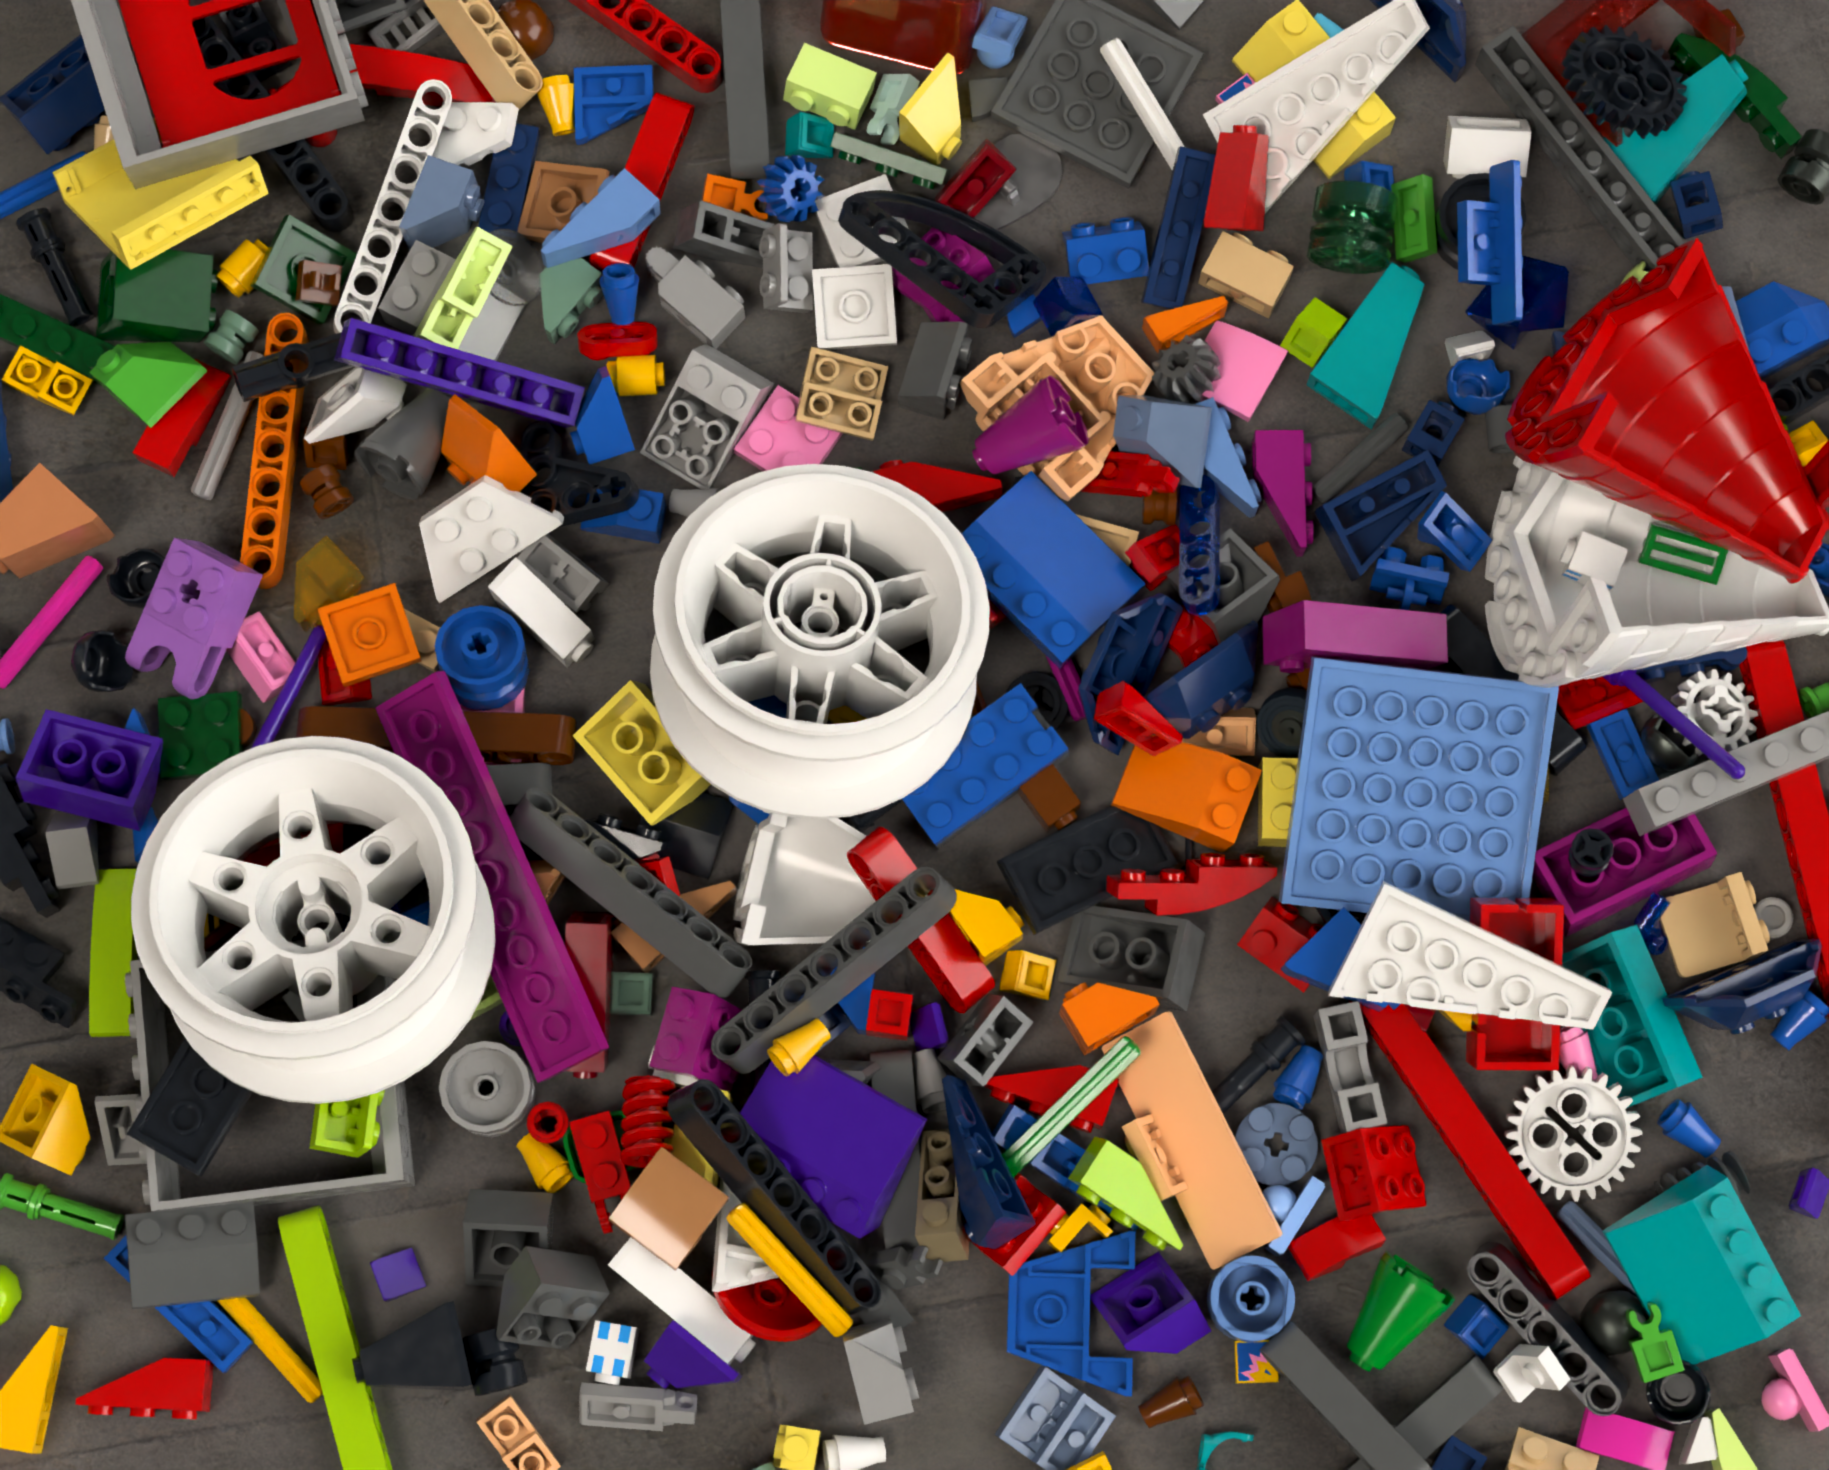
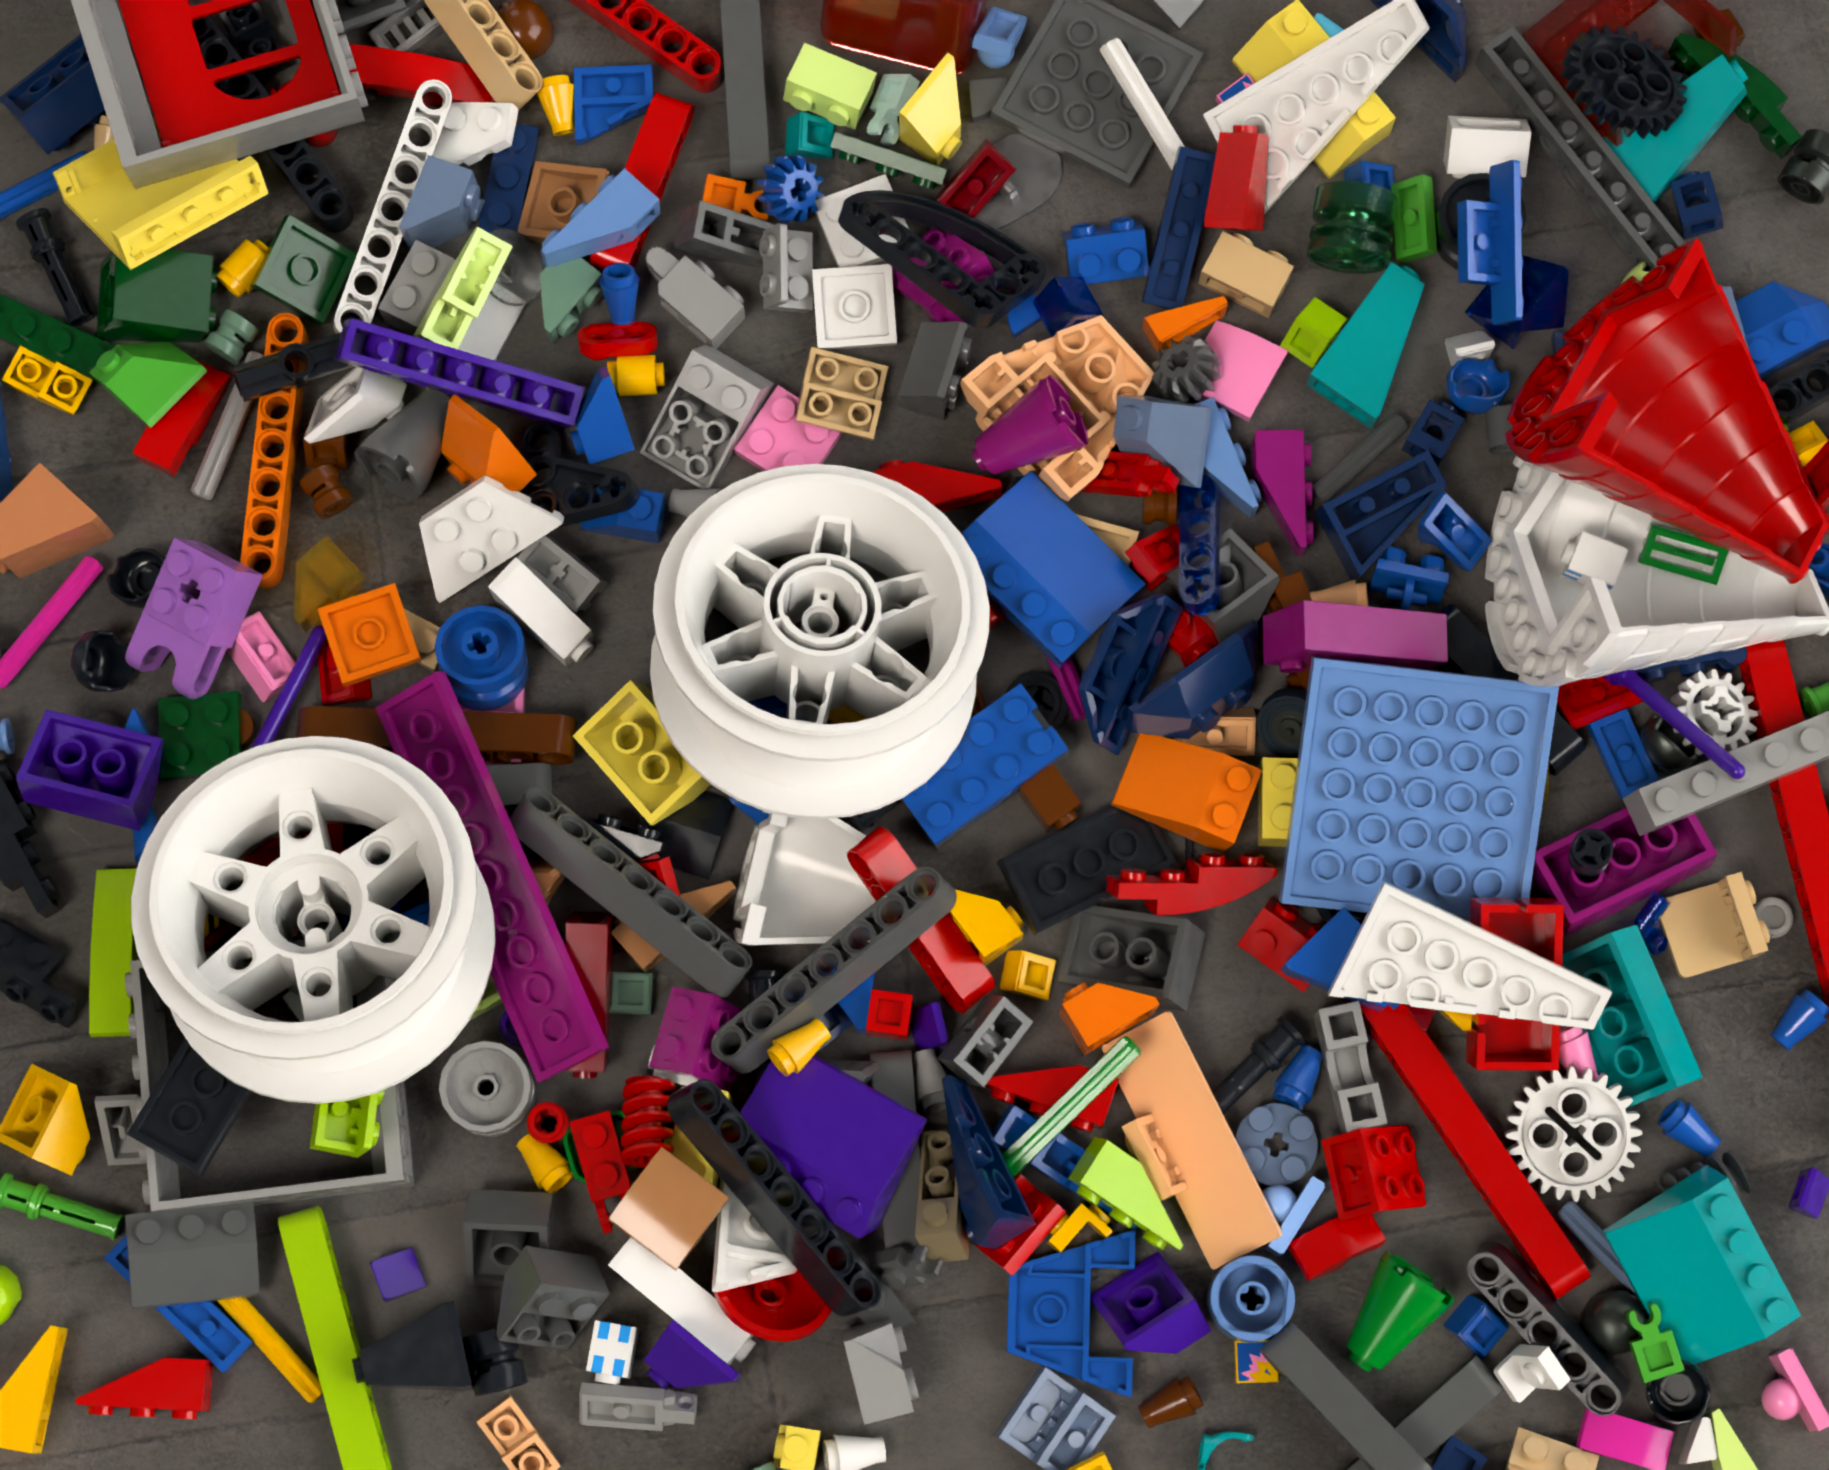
light grey slope [45,811,99,889] -> none
reddish brown tile [295,260,342,306] -> none
yellow axle [726,1203,853,1337] -> none
red slope [1094,681,1183,756] -> none
dark blue wedge [1662,939,1822,1034] -> none
none -> light nougat cone [1310,579,1369,606]

